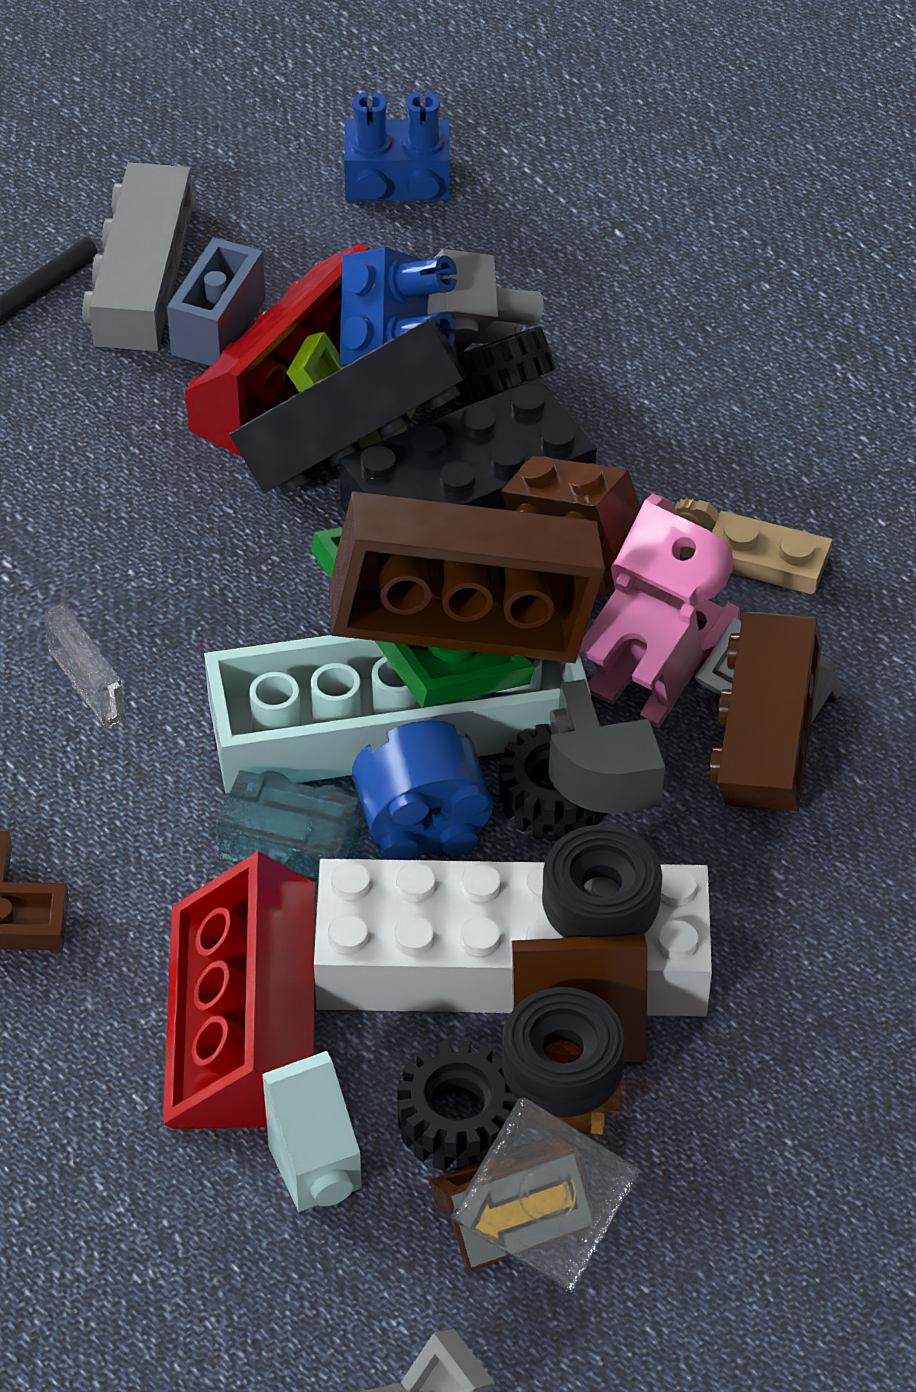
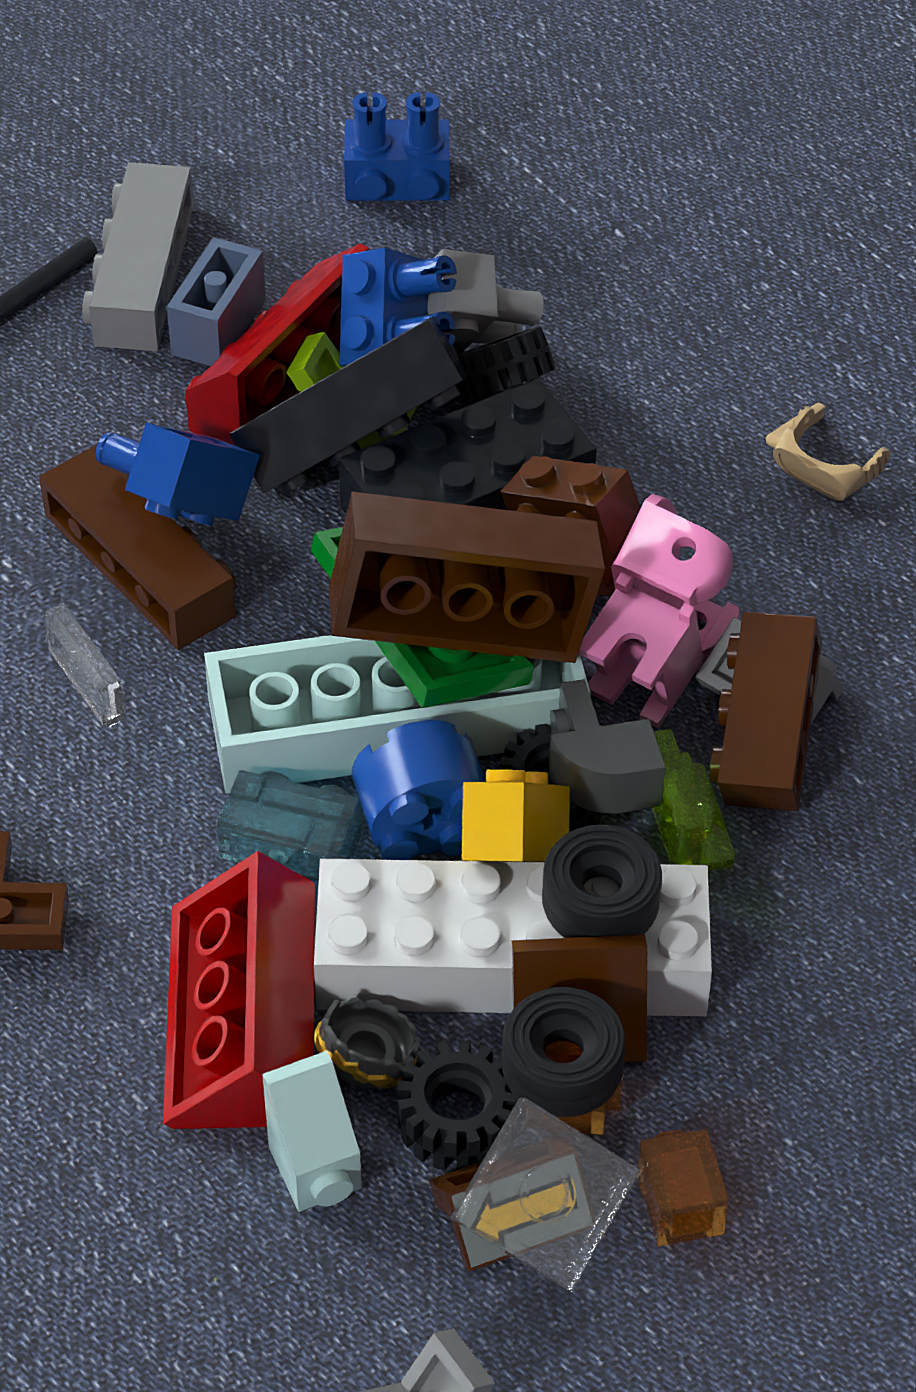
tan hinge [675,498,832,594] -> none
none -> reddish brown brick [39,445,237,650]
none -> blue brick [95,422,260,526]
none -> dark grey hair [315,997,420,1089]
none -> yellow brick [462,770,570,862]
none -> clear orange brick [637,1129,729,1247]
none -> clear neon green bracket [652,729,735,871]
none -> tan helmet [766,403,891,501]

